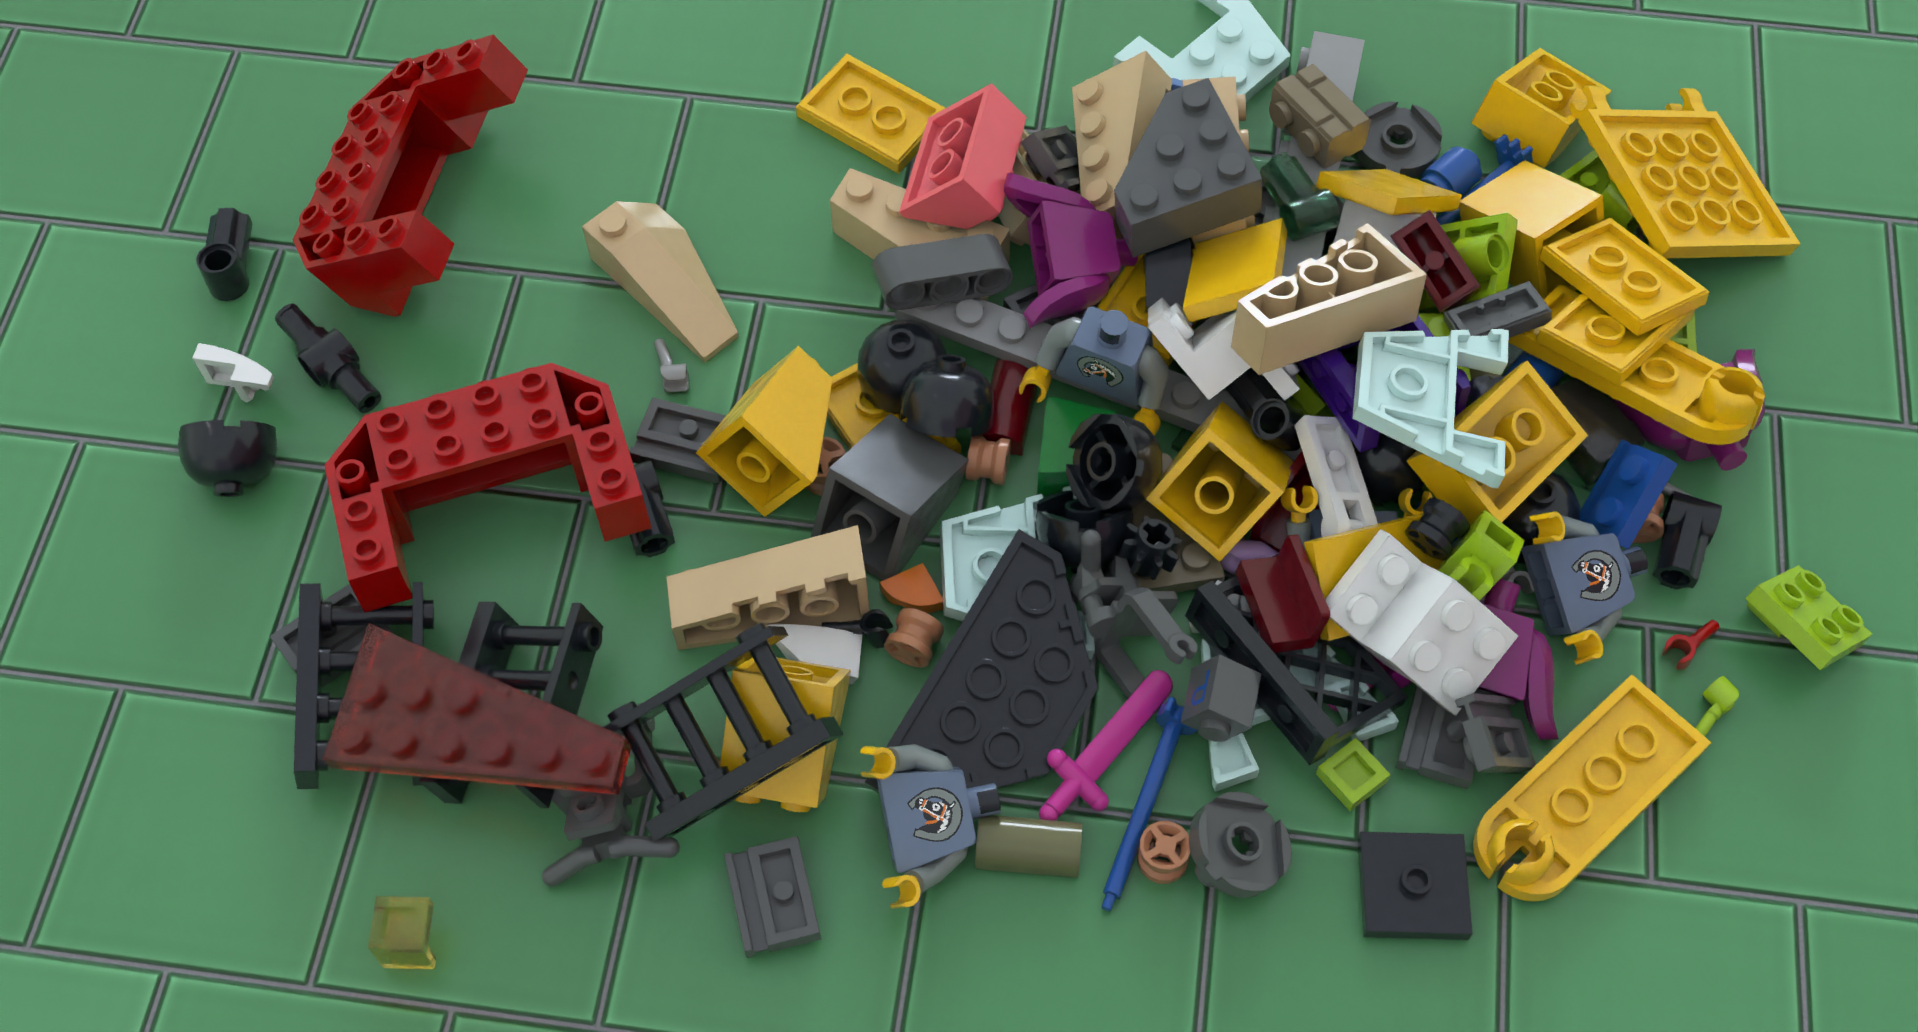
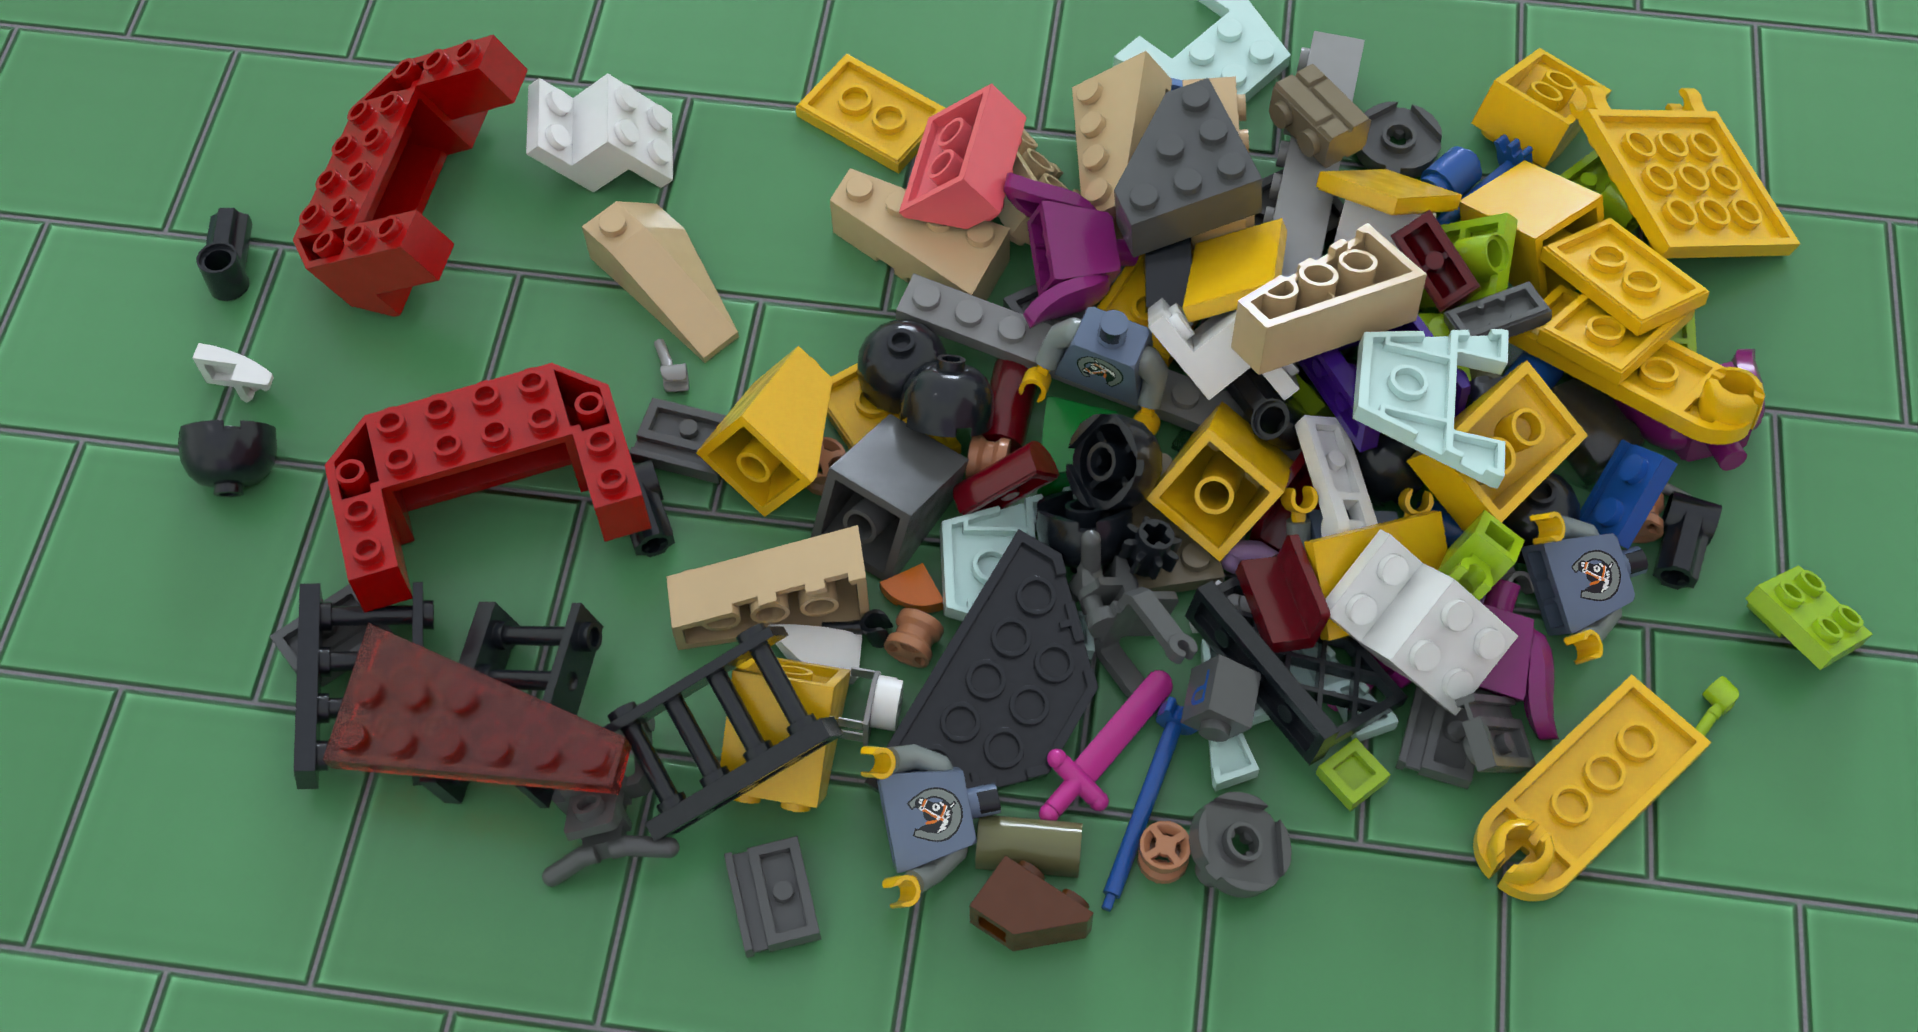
black pin [275,303,382,413] -> none
clear yellow panel [368,896,436,969] -> none
dark grey beam [872,234,1013,310] -> none
dark grey plate [1020,125,1080,191] -> none
clear green piece [1260,152,1340,242] -> none
black plate [1357,832,1473,940] -> none
black wheel [1405,498,1470,560] -> none
red hand [1662,620,1720,670] -> none
none -> white bracket [526,73,673,193]
none -> piece [838,667,904,746]
none -> dark red brick [953,441,1060,515]
none -> reddish brown slope [969,856,1094,951]

